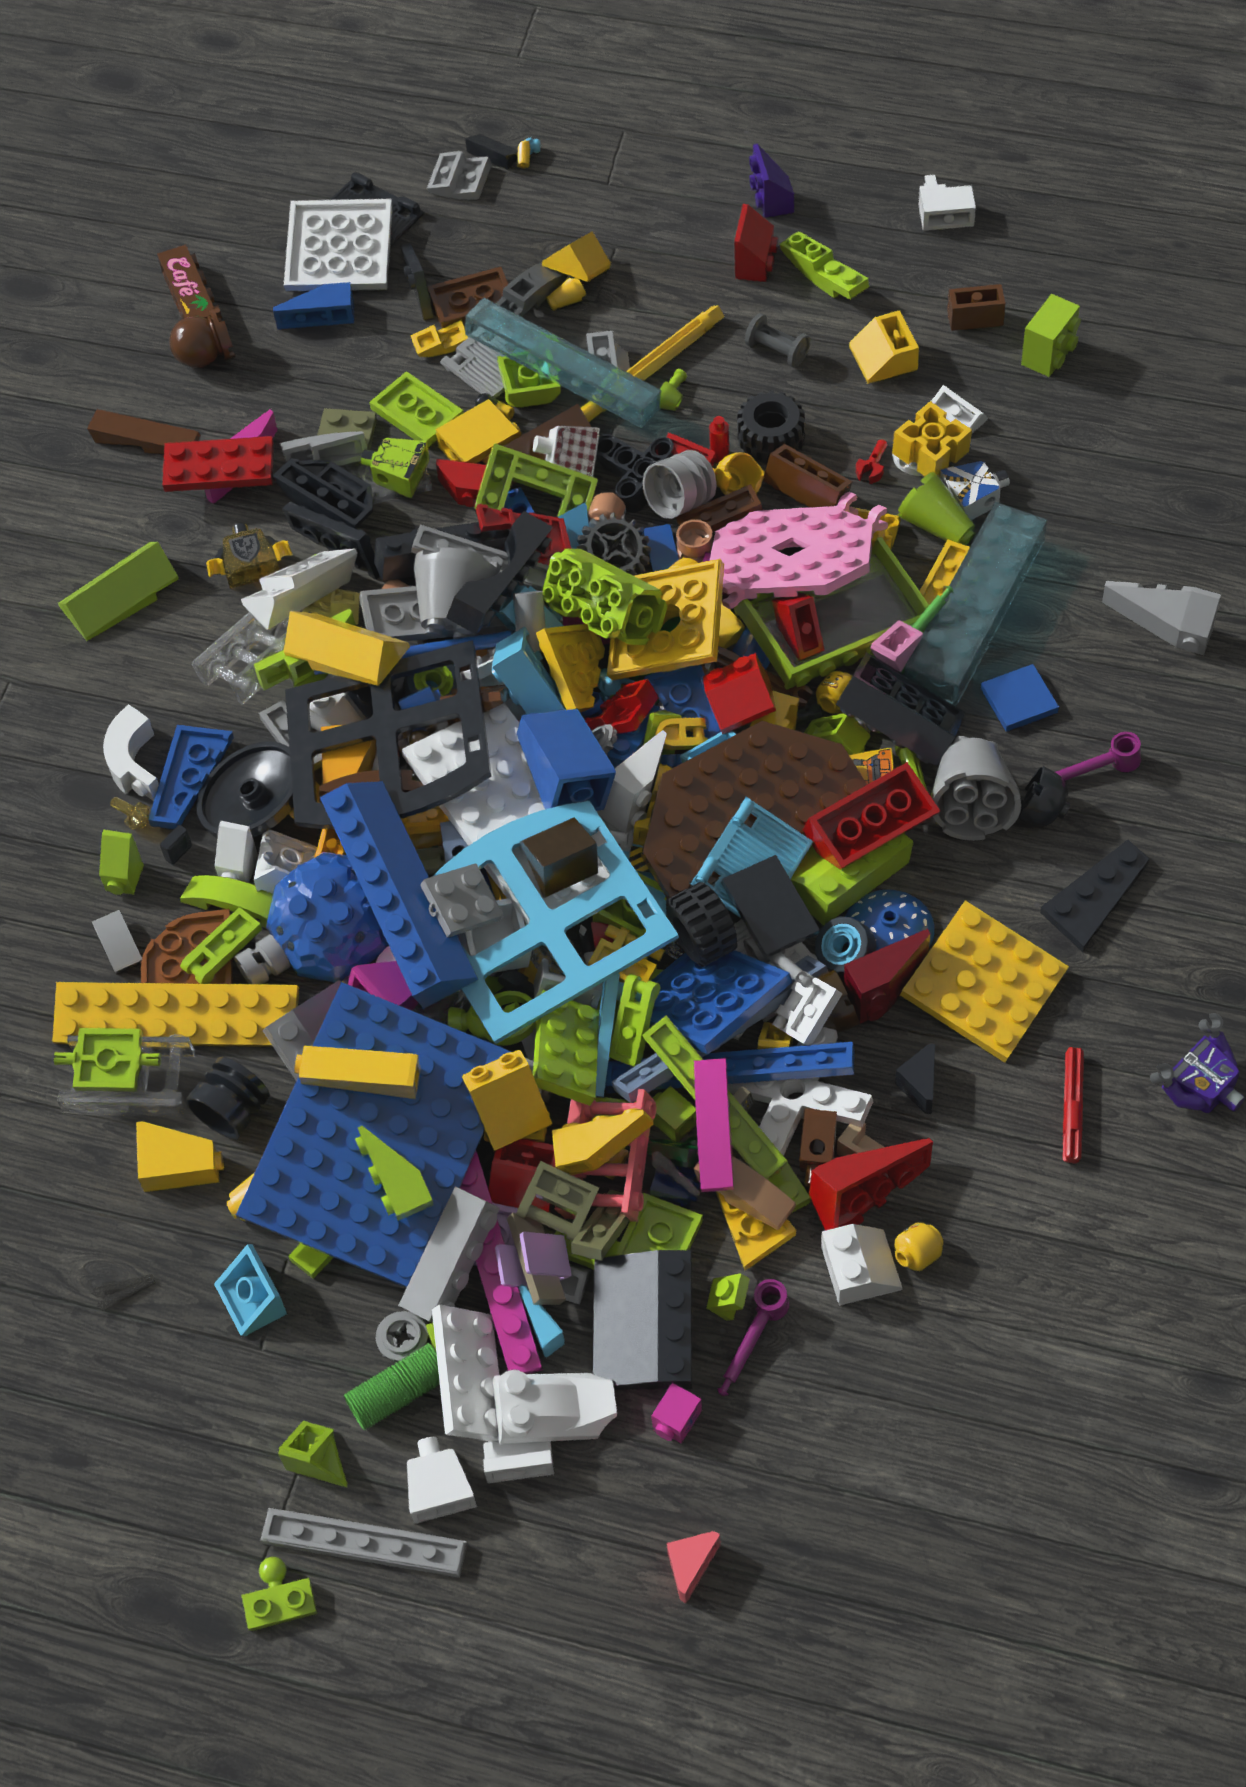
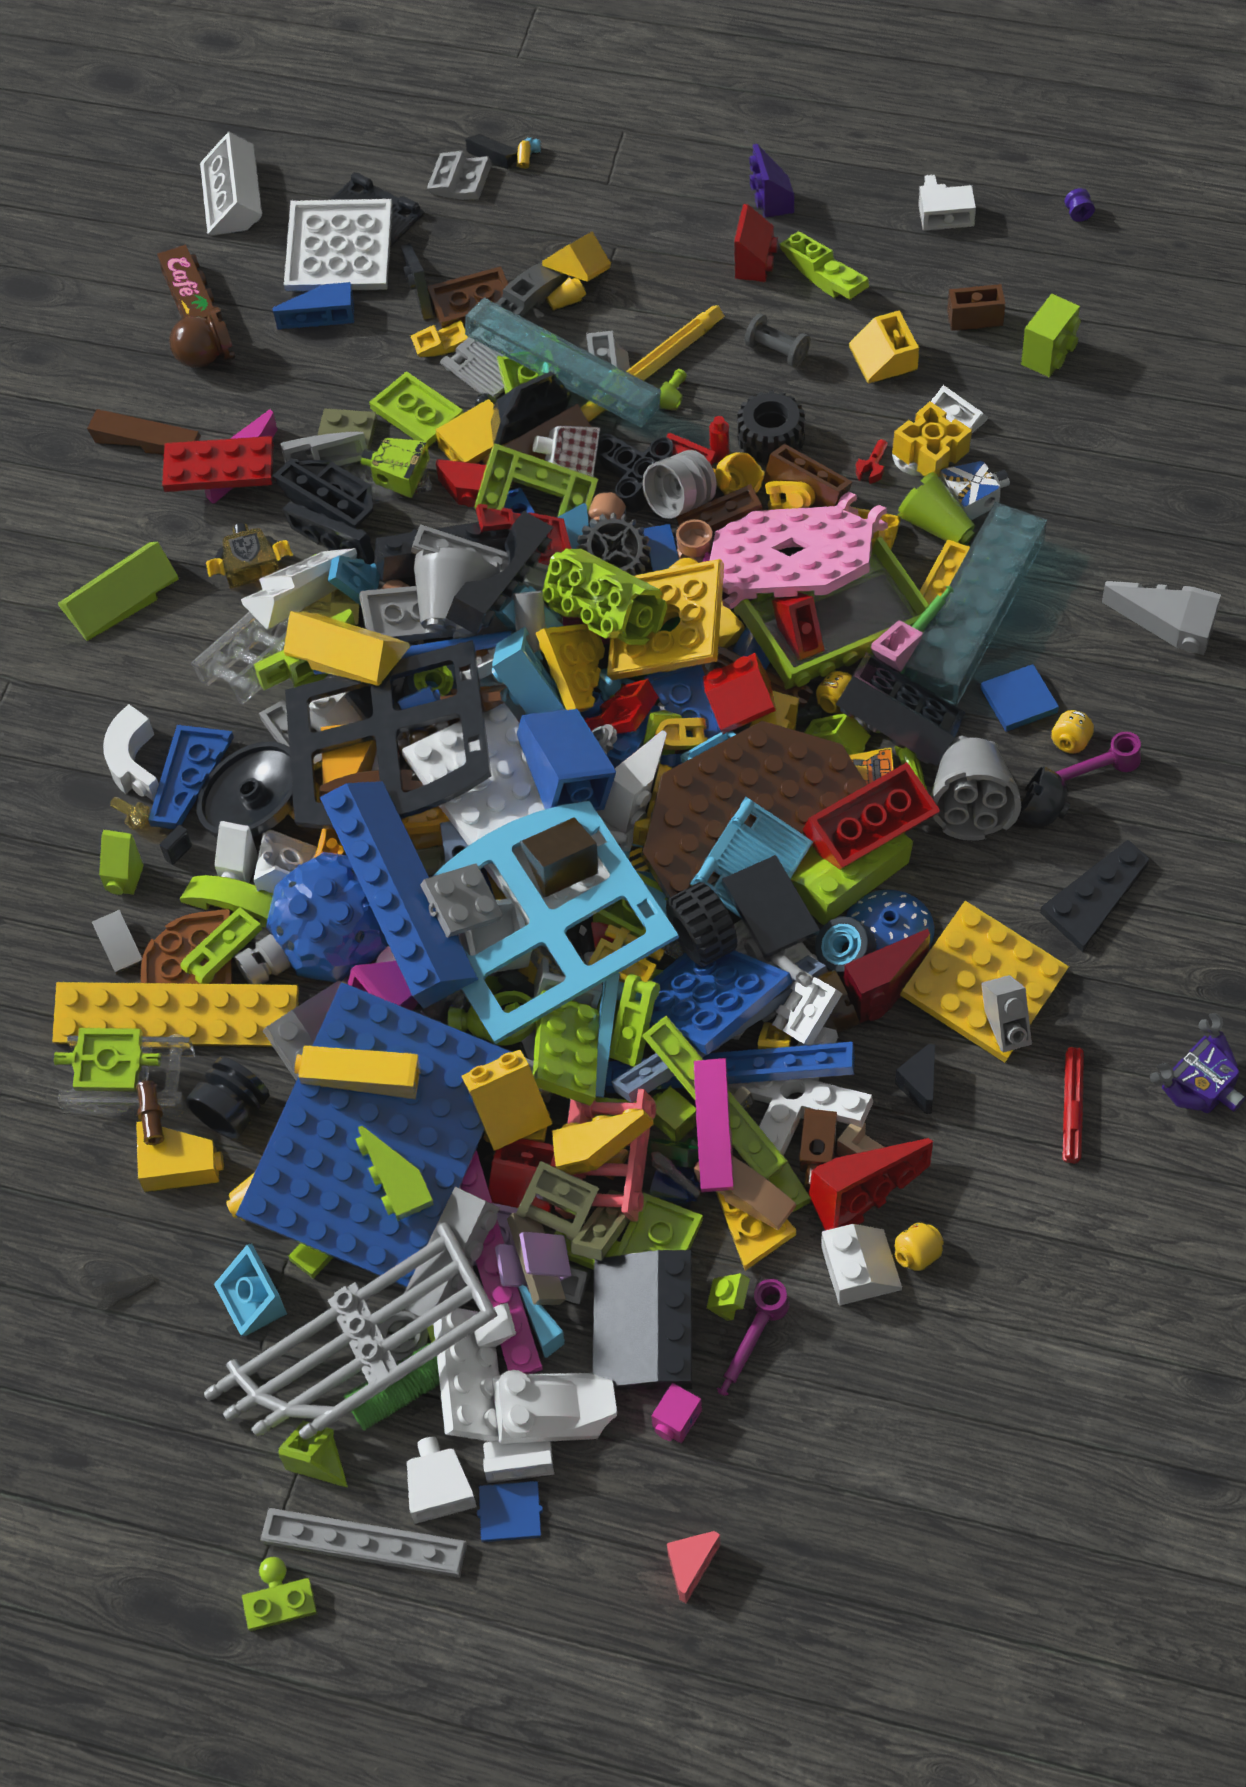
none -> reddish brown pin [136,1081,164,1145]
none -> white slope [200,132,262,236]
none -> light grey piece [204,1222,498,1440]
none -> dark azure wing [328,555,380,606]
none -> white slope [473,1303,516,1347]
none -> blue piece [477,1481,543,1542]
none -> black wedge [491,371,572,445]
none -> yellow plate [765,481,815,510]
none -> light grey slope [981,975,1032,1052]
none -> yellow head [1051,710,1094,754]
none -> dark purple wheel [1064,188,1095,222]

